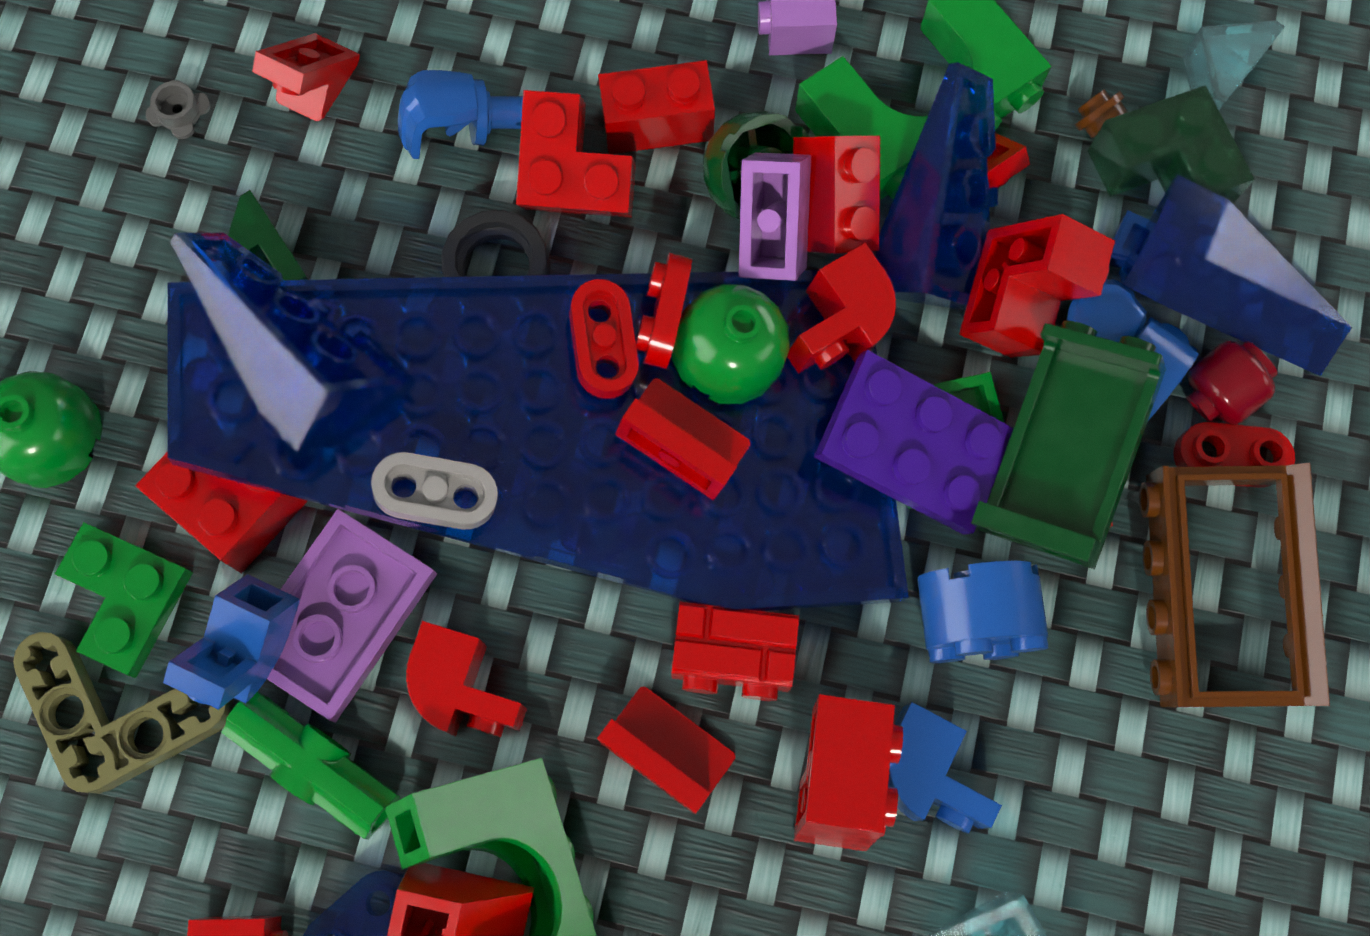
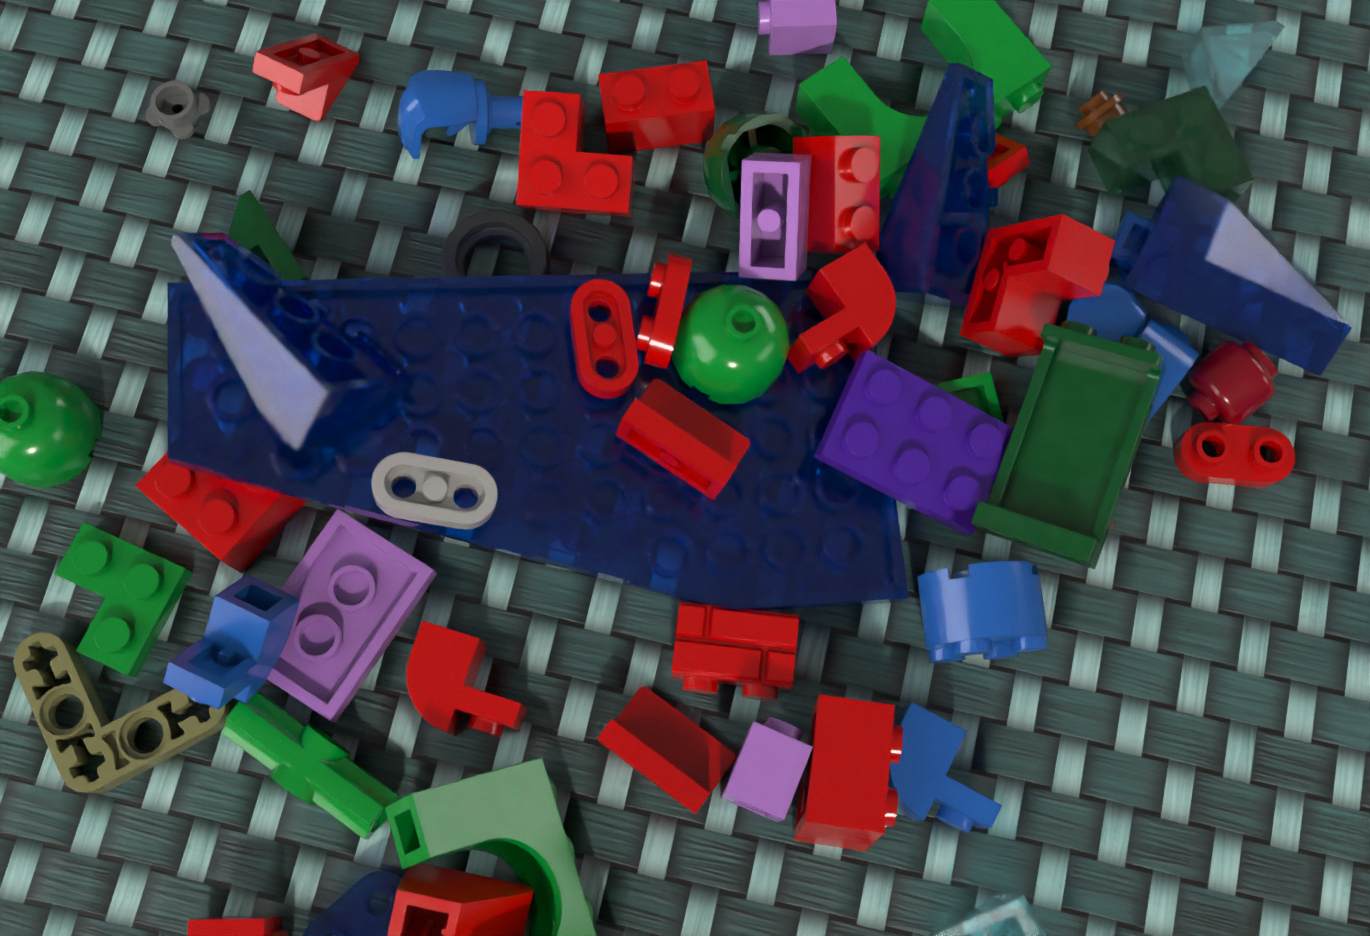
reddish brown window [1139,463,1330,707] -> none
none -> medium lavender brick [721,717,813,822]

